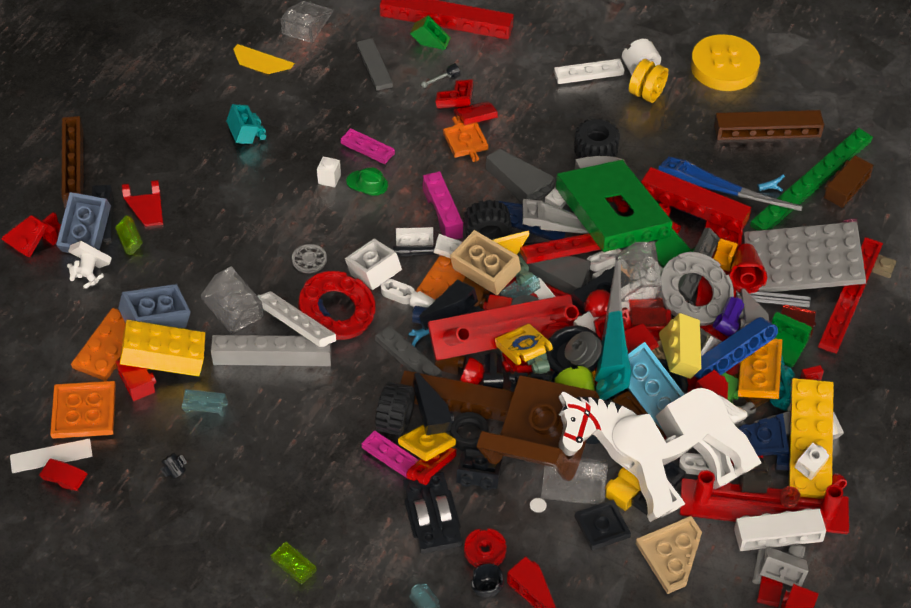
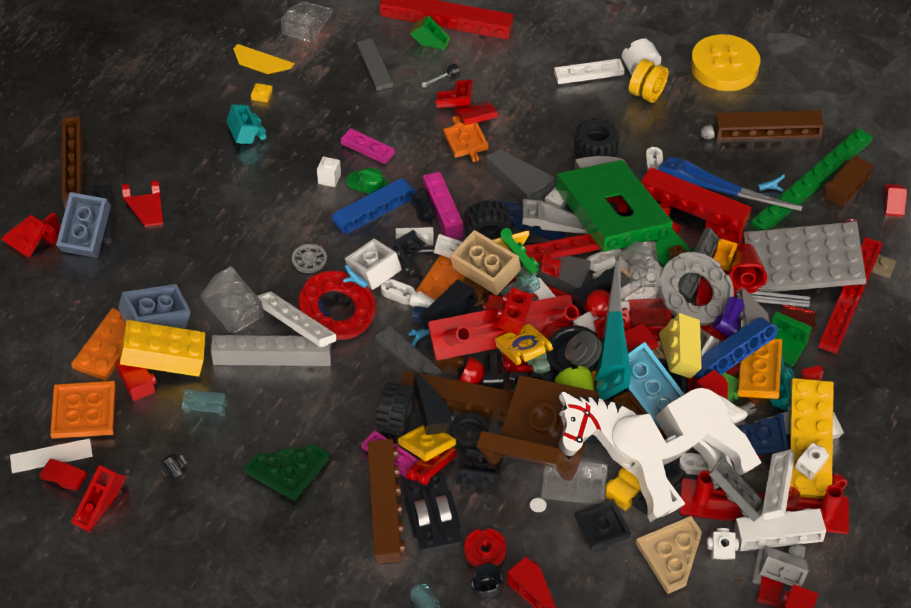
white piece [67,241,112,288] -> none
clear neon green plate [115,215,143,255] -> none
clear neon green plate [271,542,317,585] -> none
none -> red slope [71,465,126,531]
none -> dark green plate [244,444,331,501]
none -> yellow plate [251,83,273,103]
none -> blue beam [332,178,416,234]
none -> dark azure bar [343,264,368,289]
none -> reddish brown brick [368,439,406,564]
none -> black bracket [394,230,426,280]
none -> black hinge [409,188,436,225]
none -> red brick [496,287,534,335]
none -> green plate [501,228,539,277]
none -> red tile [540,255,562,278]
none -> white beam [646,147,663,172]
none -> reddish brown plate [668,245,686,260]
none -> light grey hinge [701,124,715,139]
none -> white brick [707,528,739,560]
none -> dark grey plate [709,457,764,522]
none -> white plate [762,450,795,520]
none -> slope [884,184,907,217]

